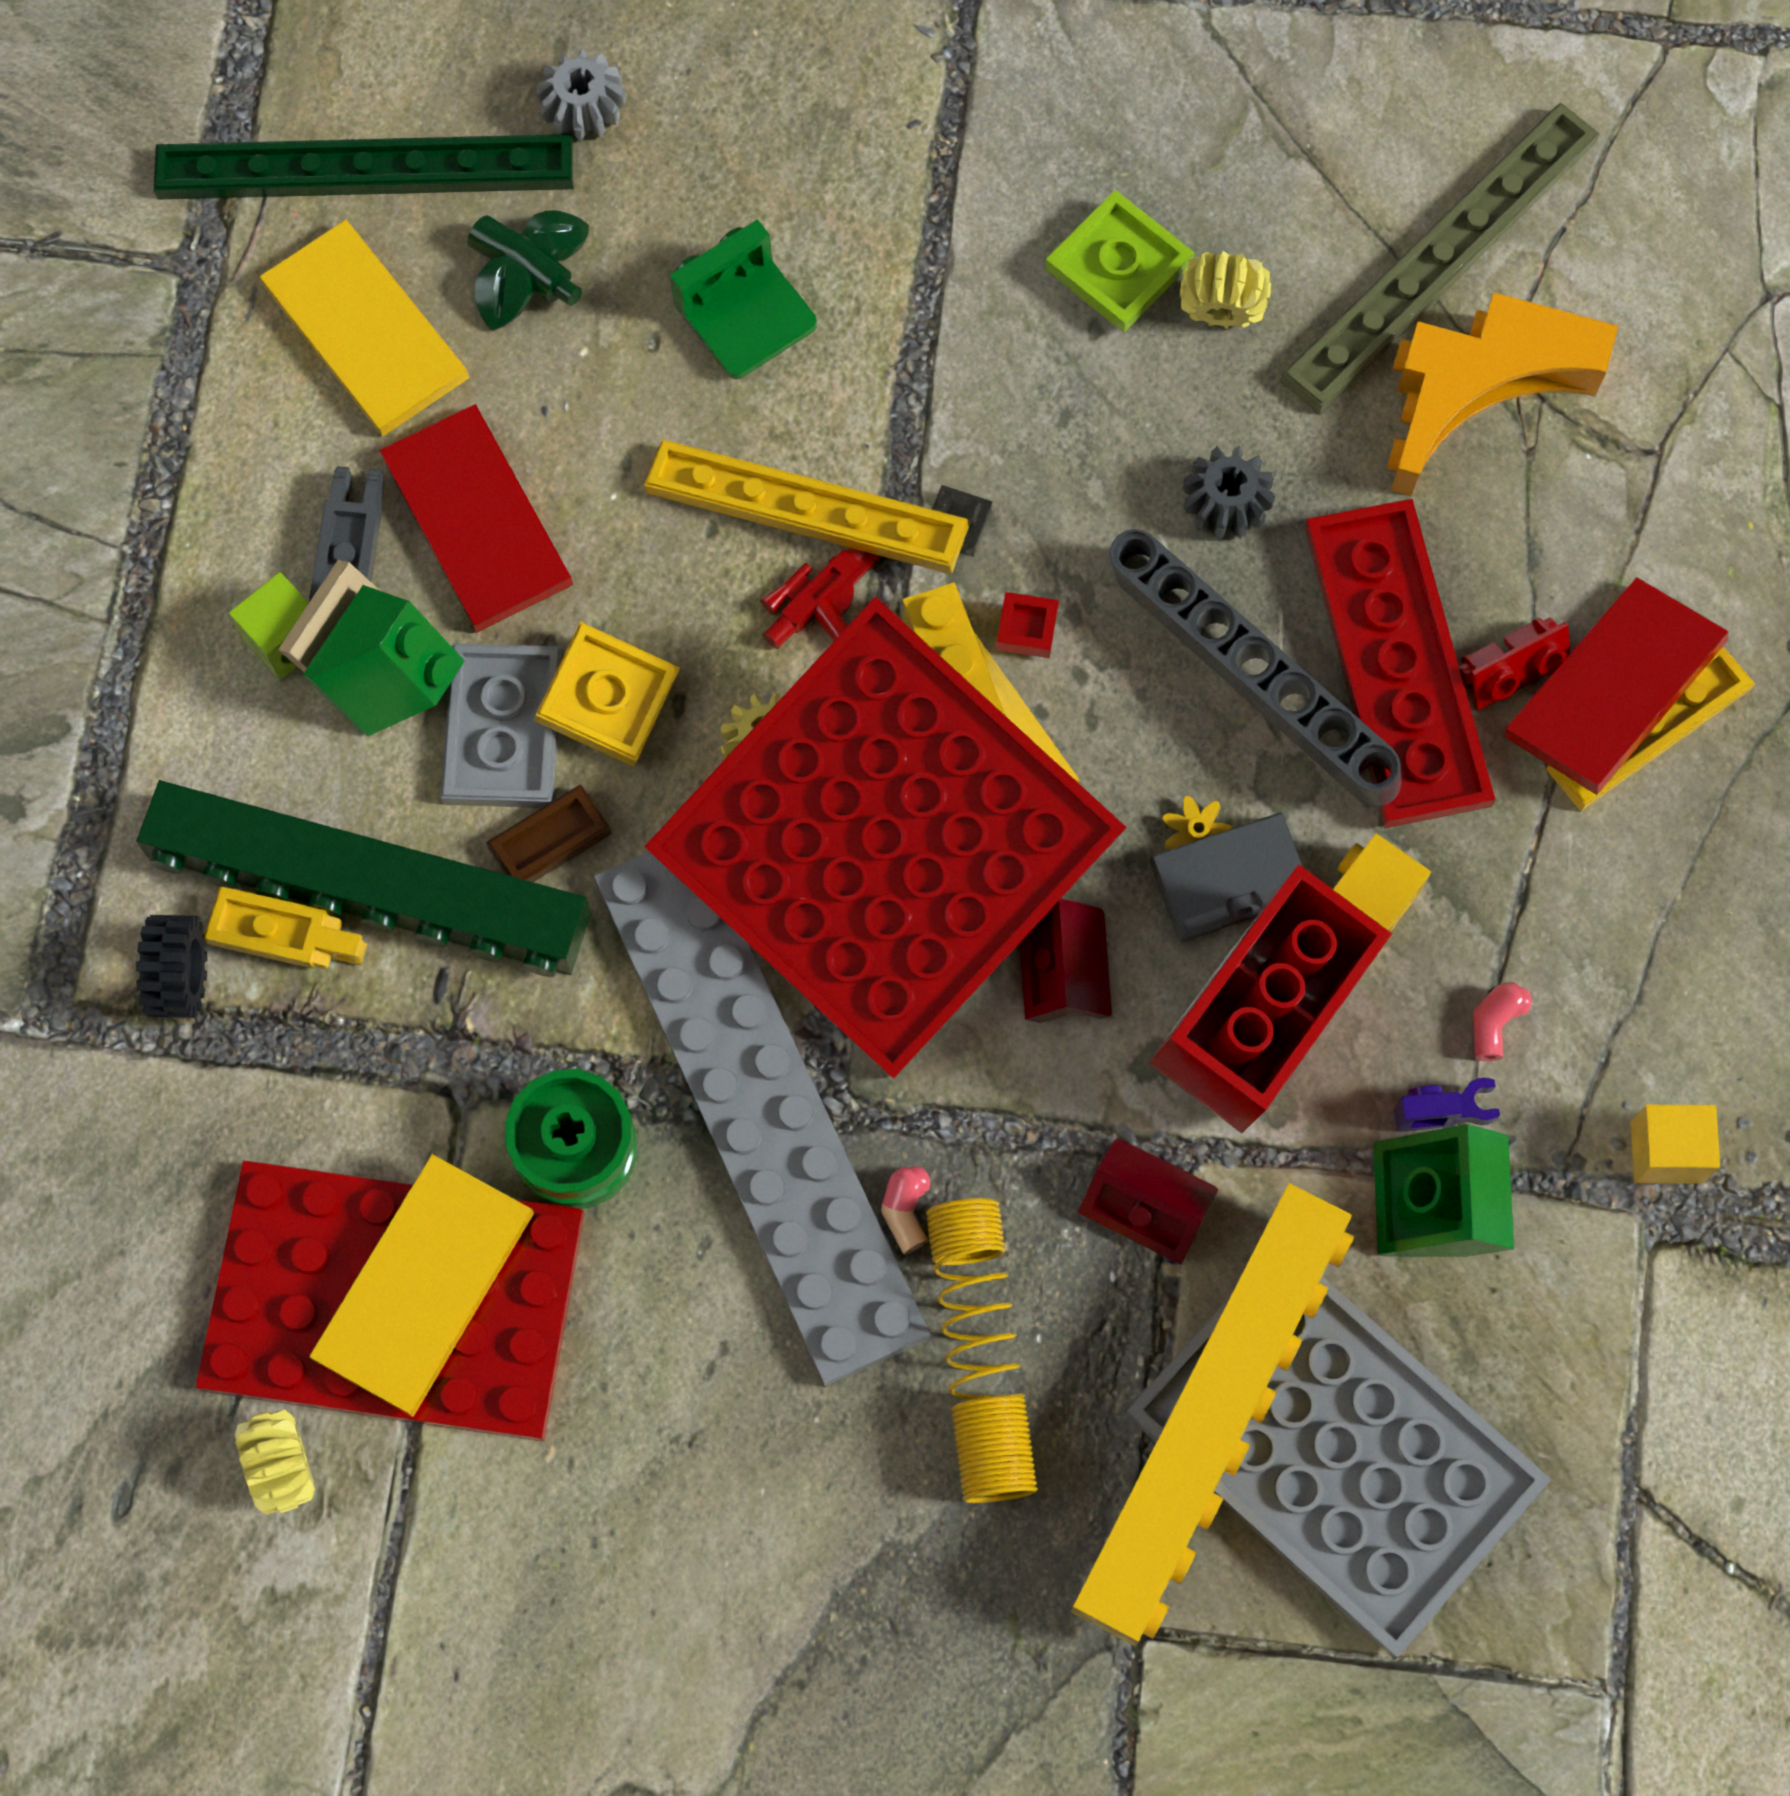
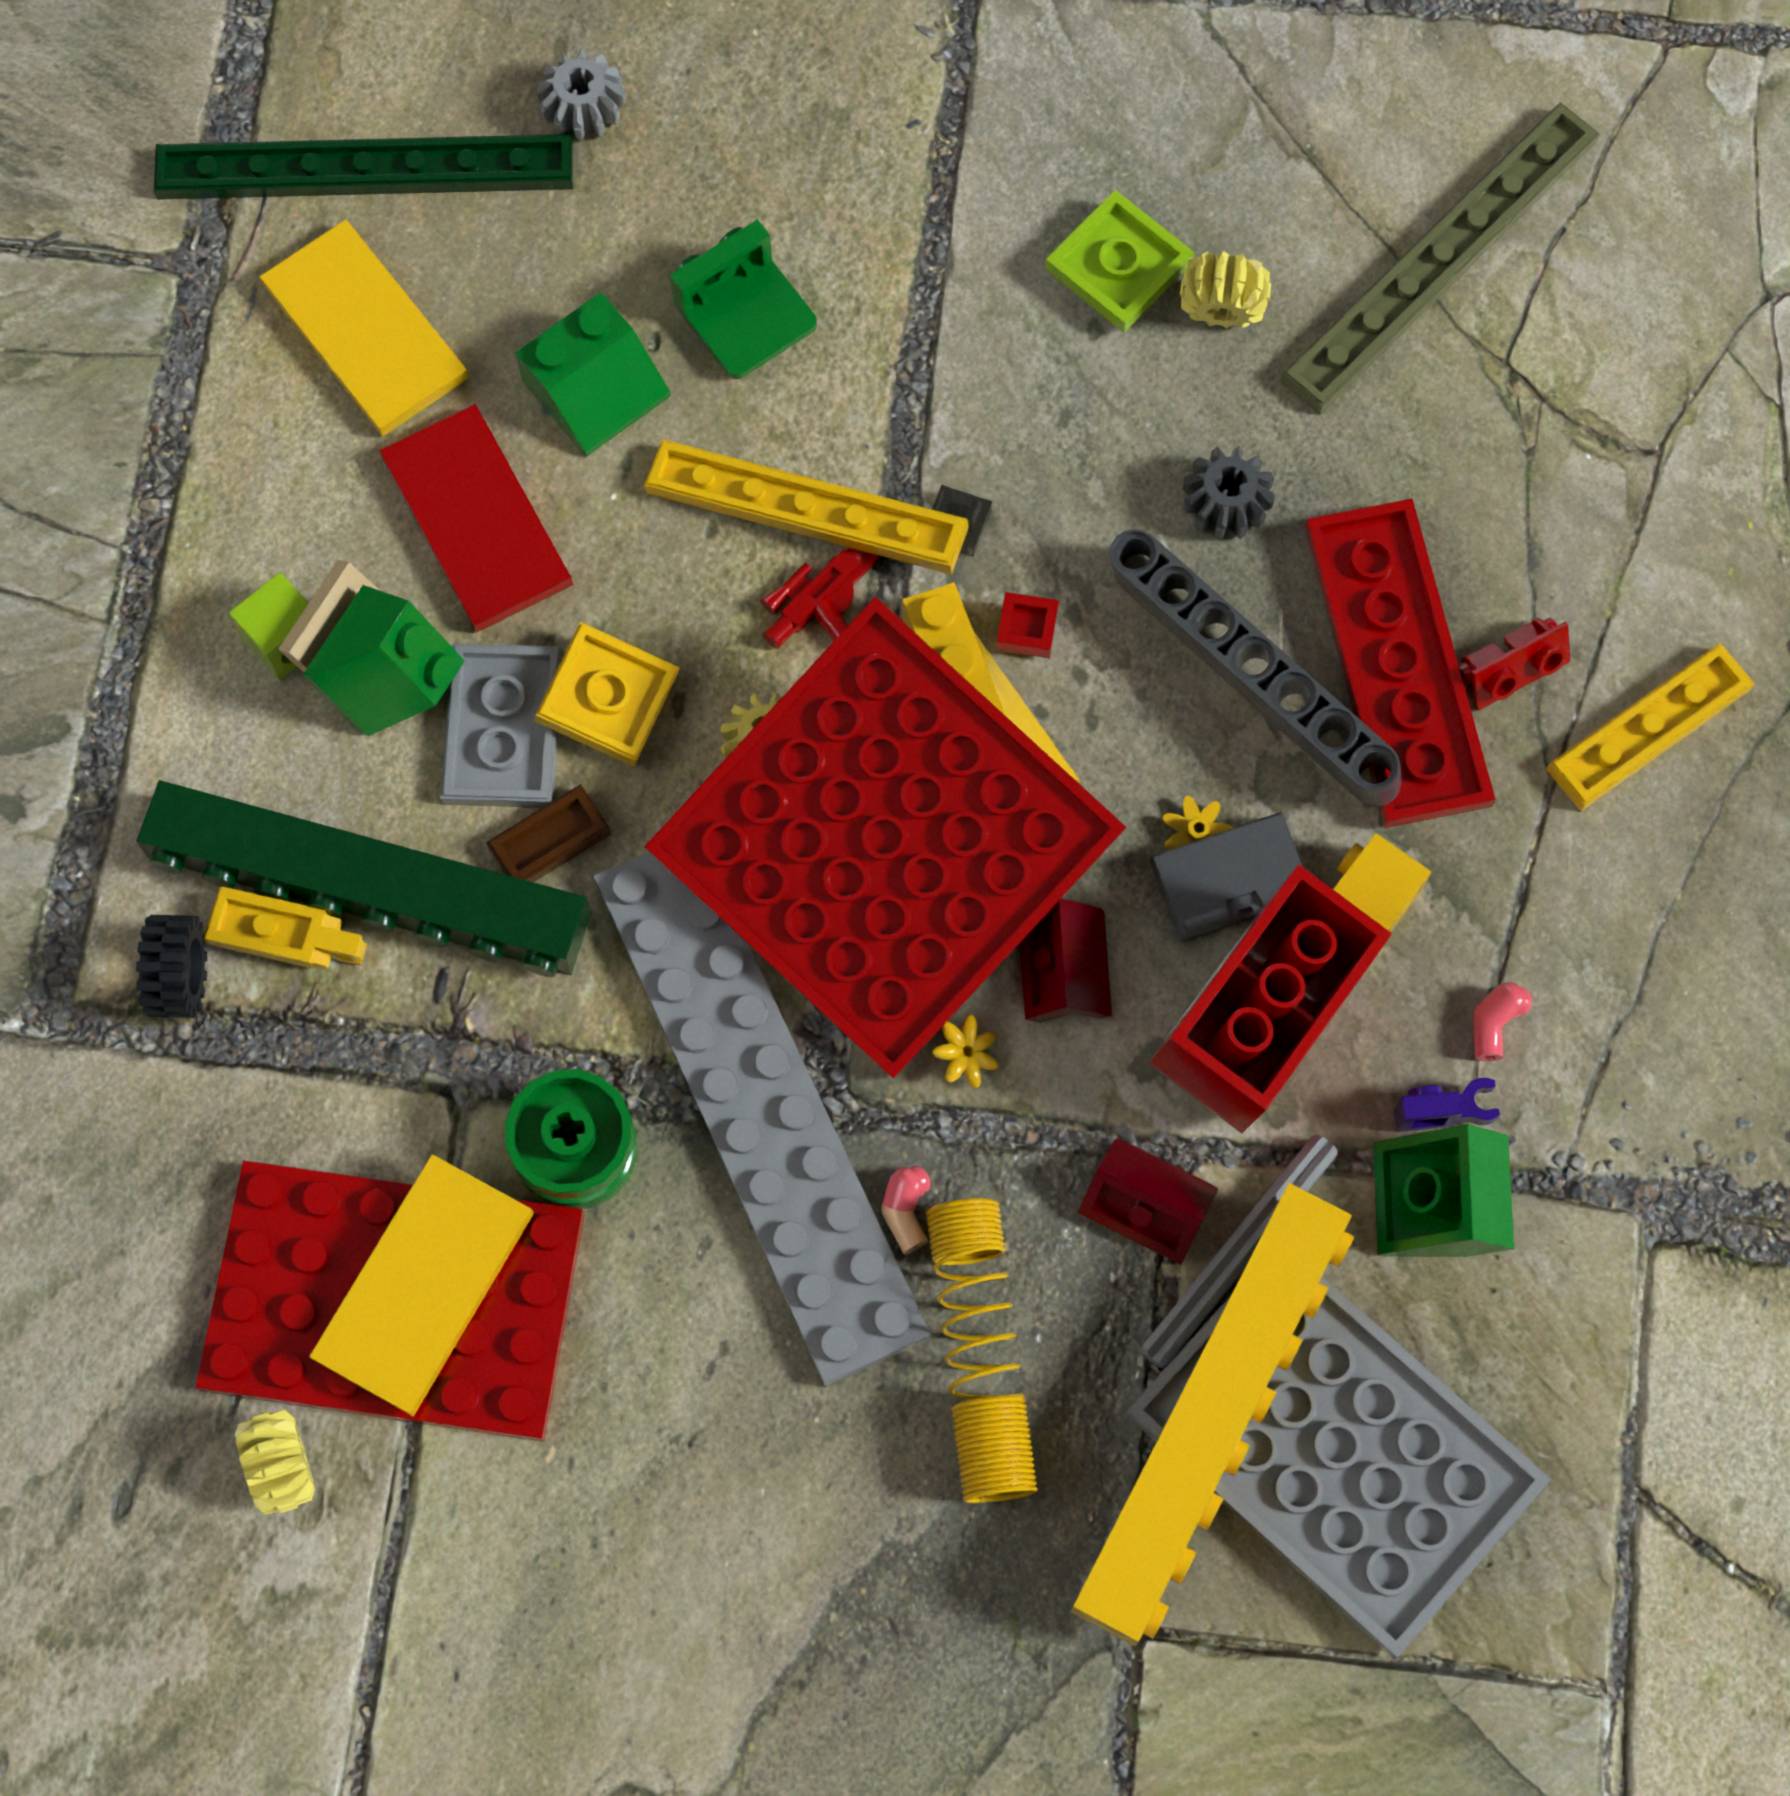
dark grey hinge [309,466,384,601] -> none
dark green plant [467,210,589,331] -> none
light orange arch [1386,292,1619,496] -> none
red tile [1505,577,1729,795] -> none
yellow piece [1630,1104,1720,1184] -> none
none -> green slope [515,292,671,457]
none -> yellow plant [932,1014,998,1089]
none -> light grey axle [1141,1134,1338,1369]

